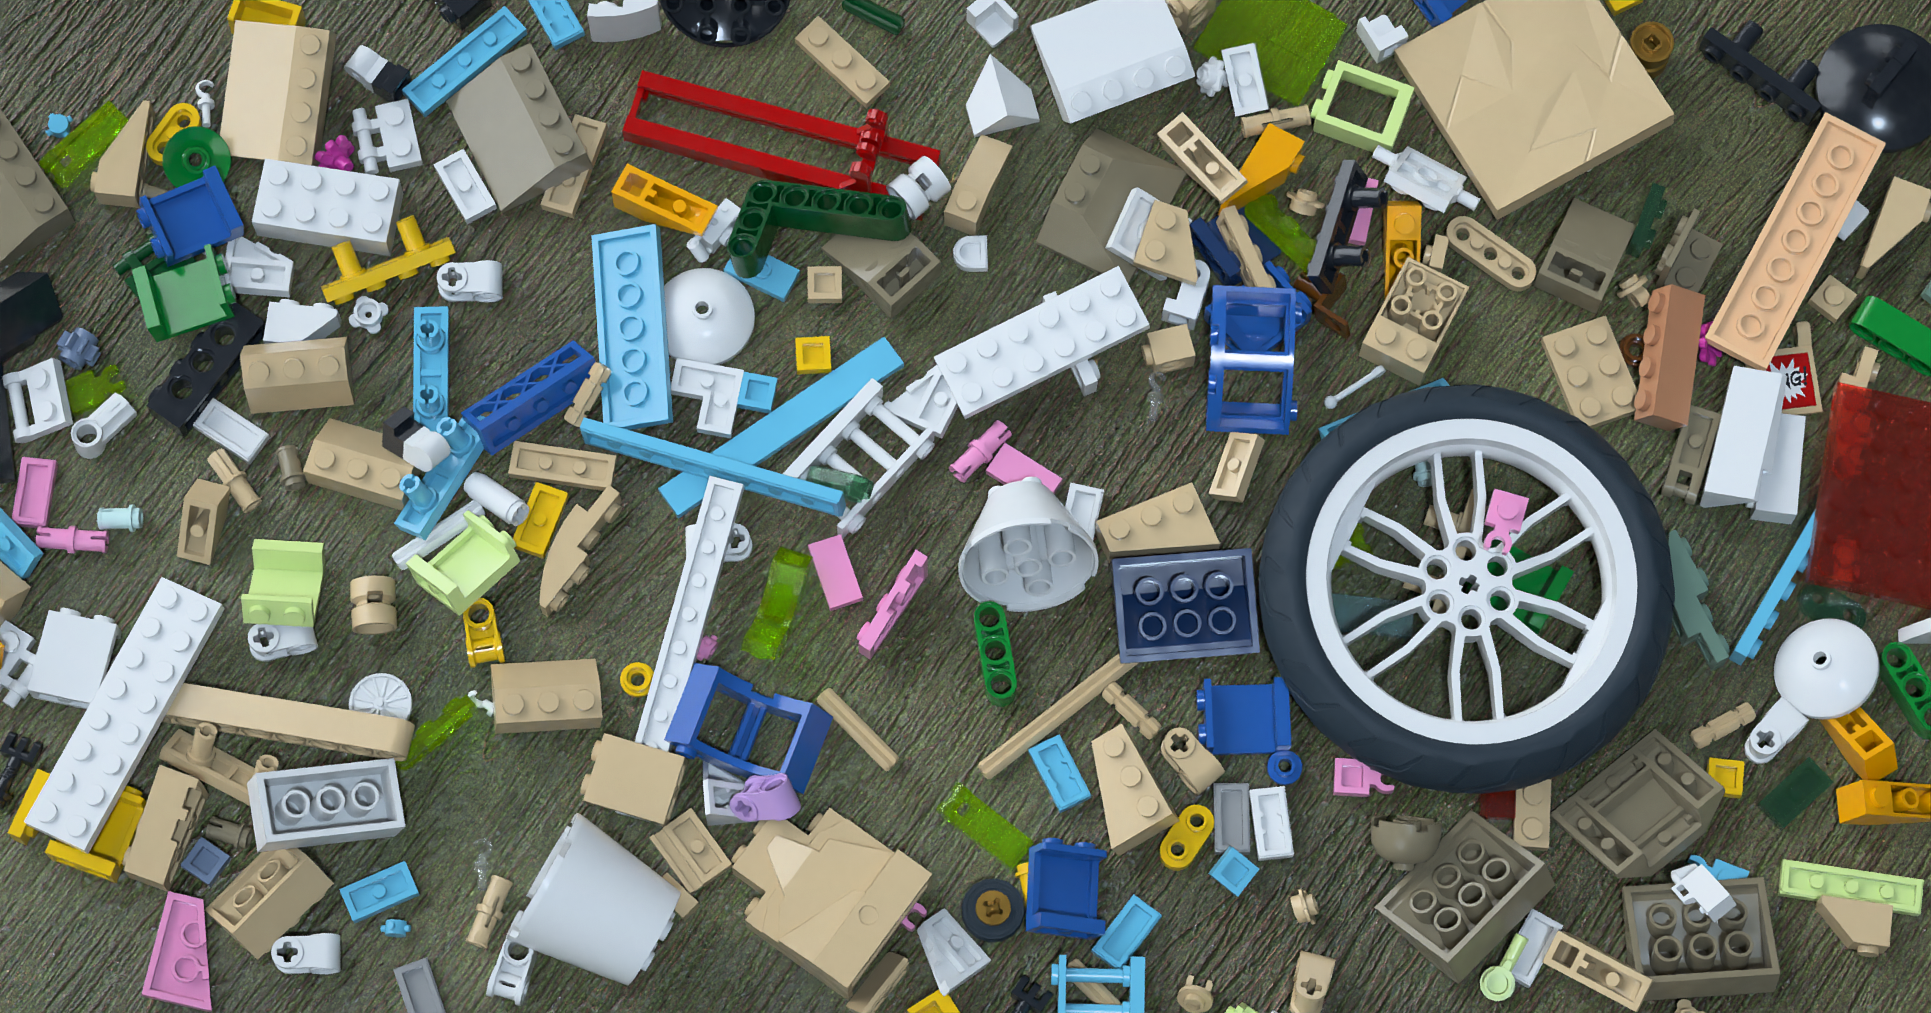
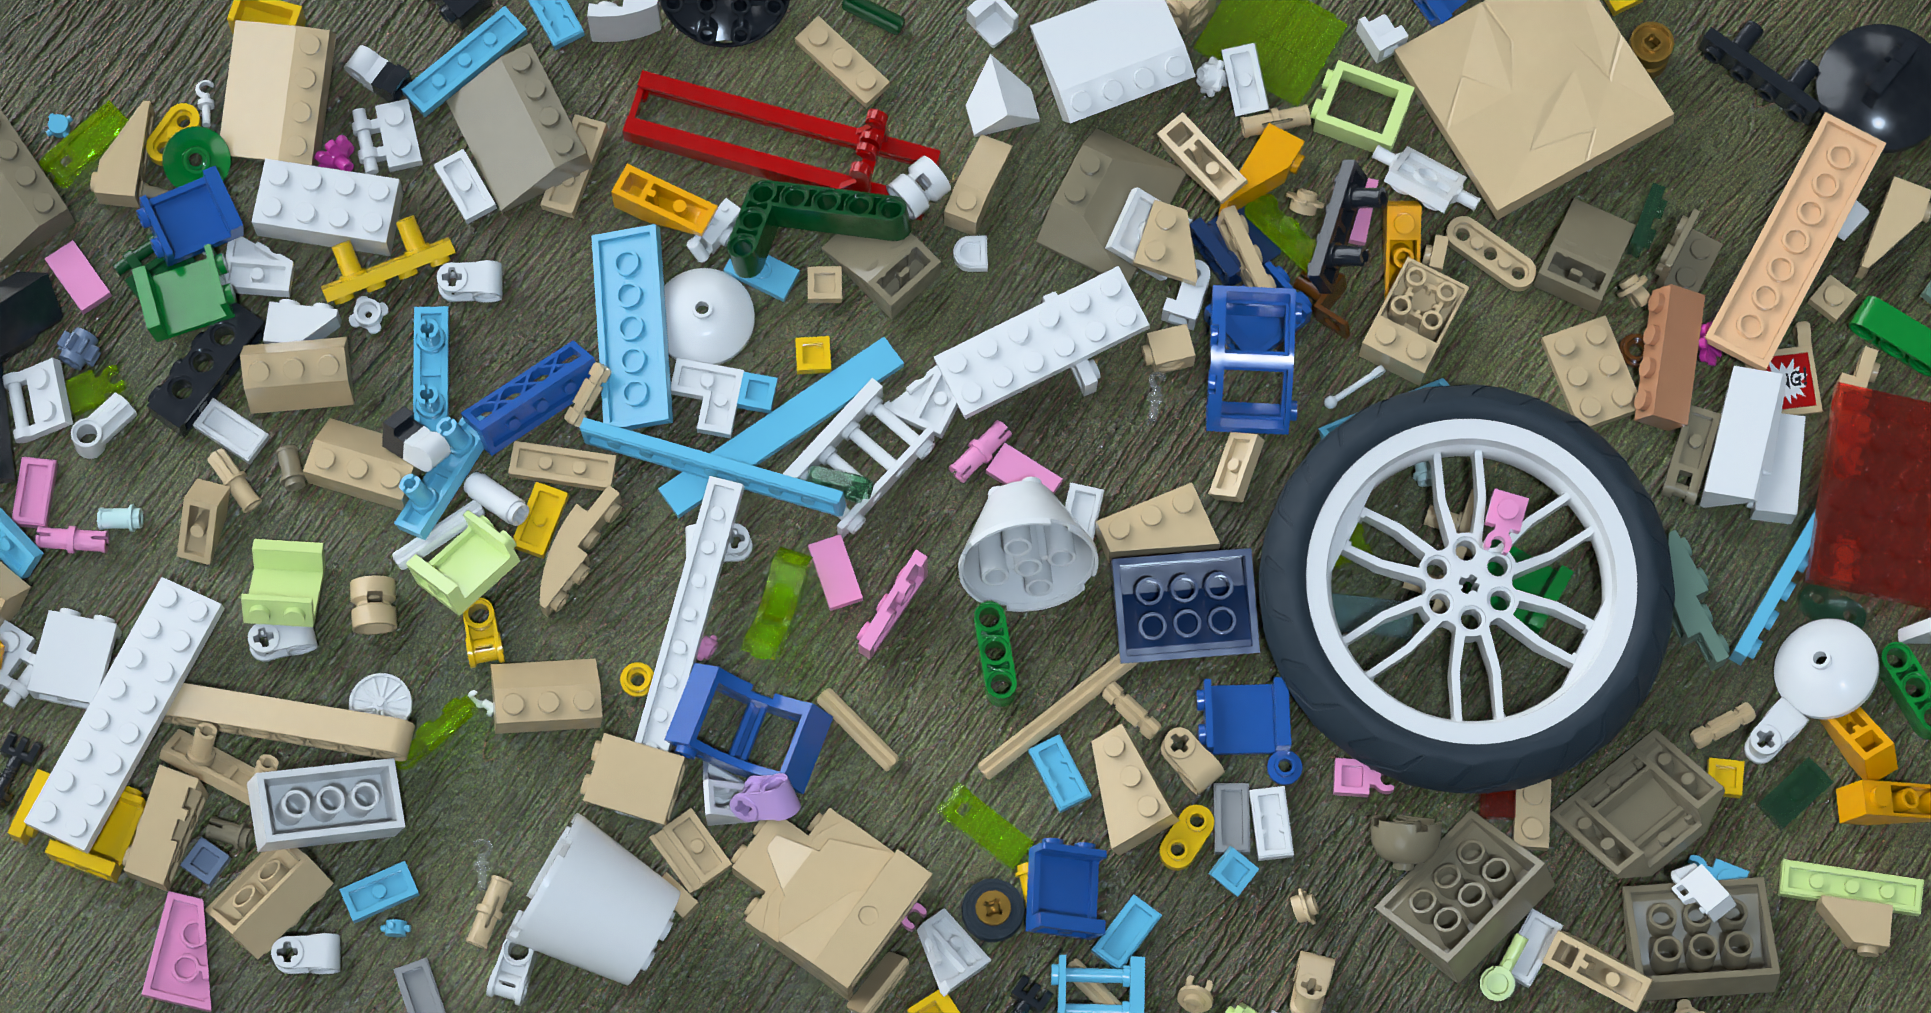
none -> bright pink tile [45,240,112,315]

